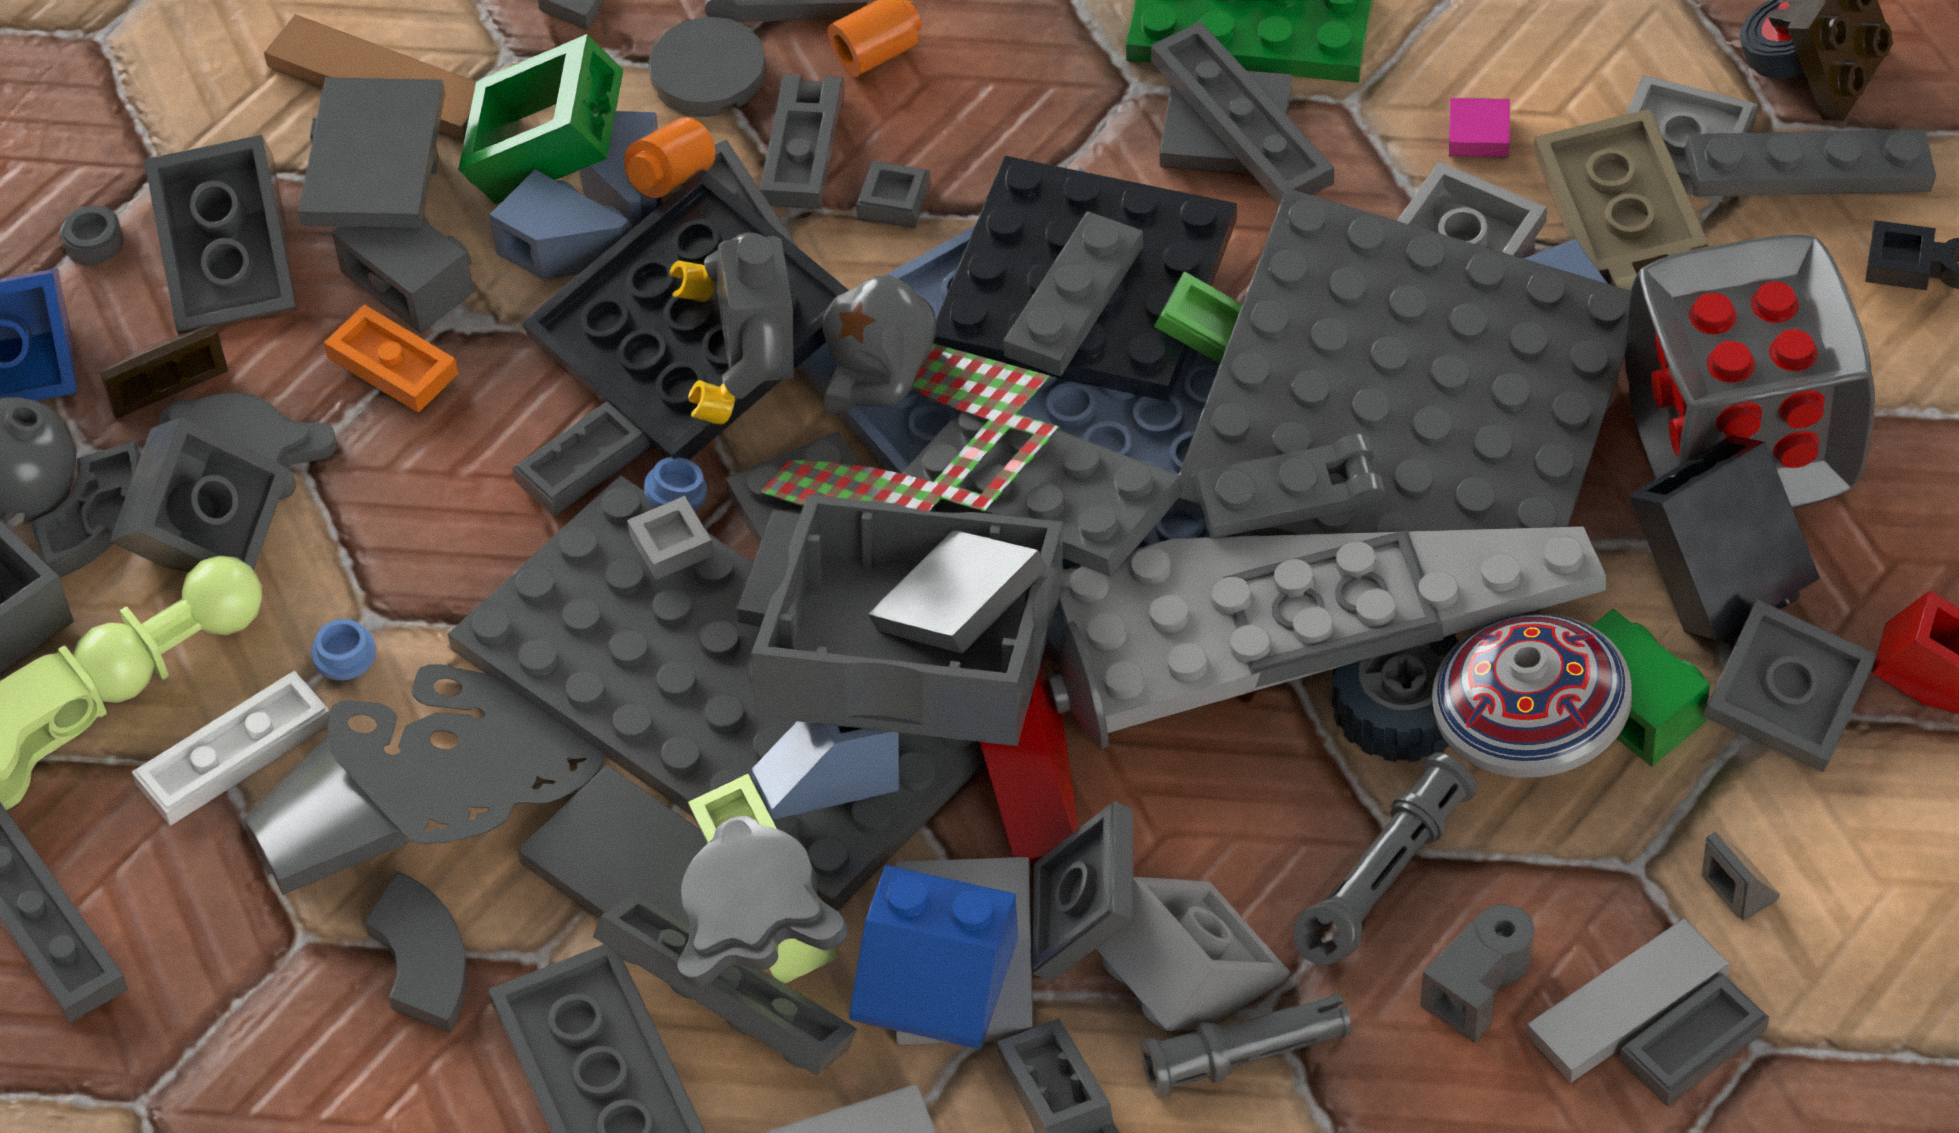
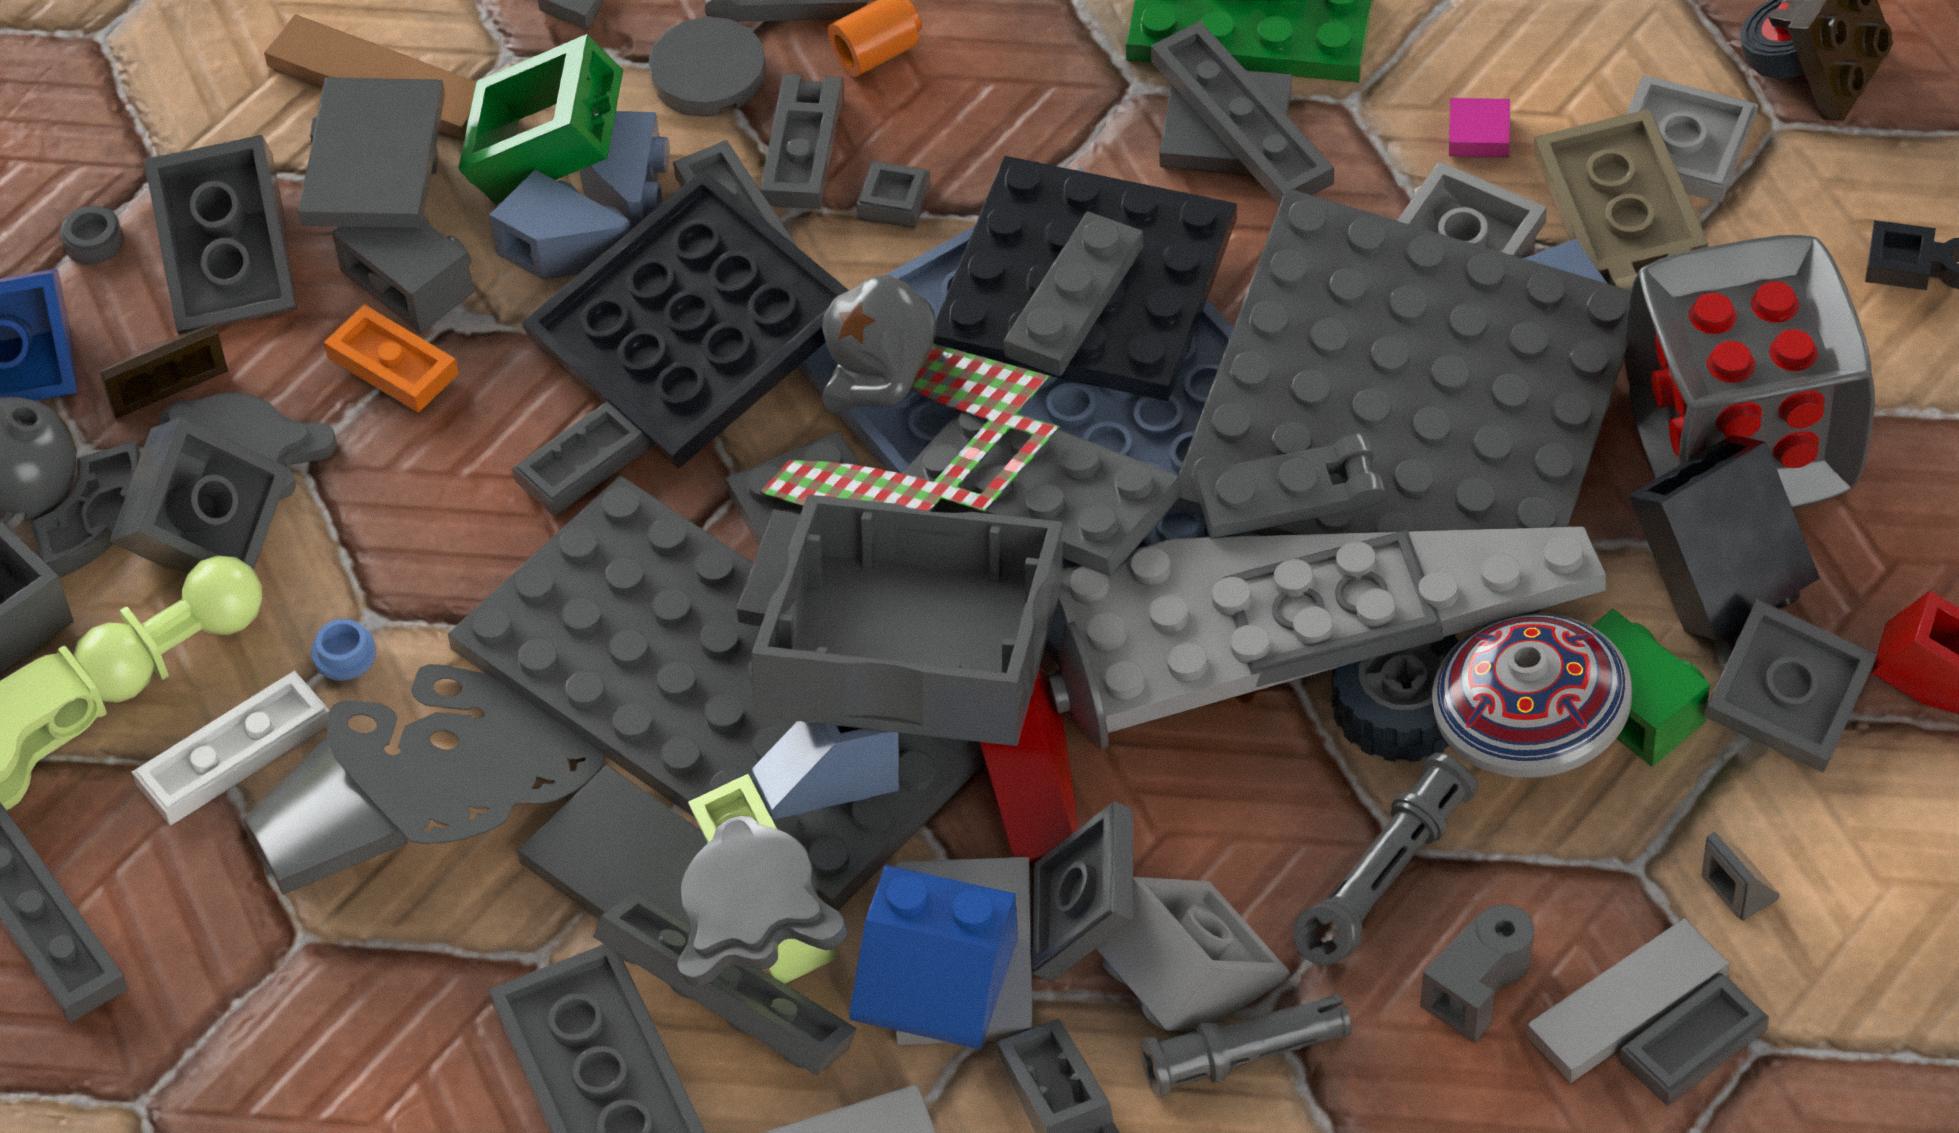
dark grey tile [365,871,468,1033] -> none
orange brick [624,117,716,198] -> none
light grey plate [627,496,714,580] -> none
medium blue plate [644,457,707,511] -> none
dark grey torso [670,232,794,424] -> none
tile [868,530,1048,653] -> none
bright green tile [1154,271,1243,364] -> none
dark grey plate [1684,129,1936,197] -> none

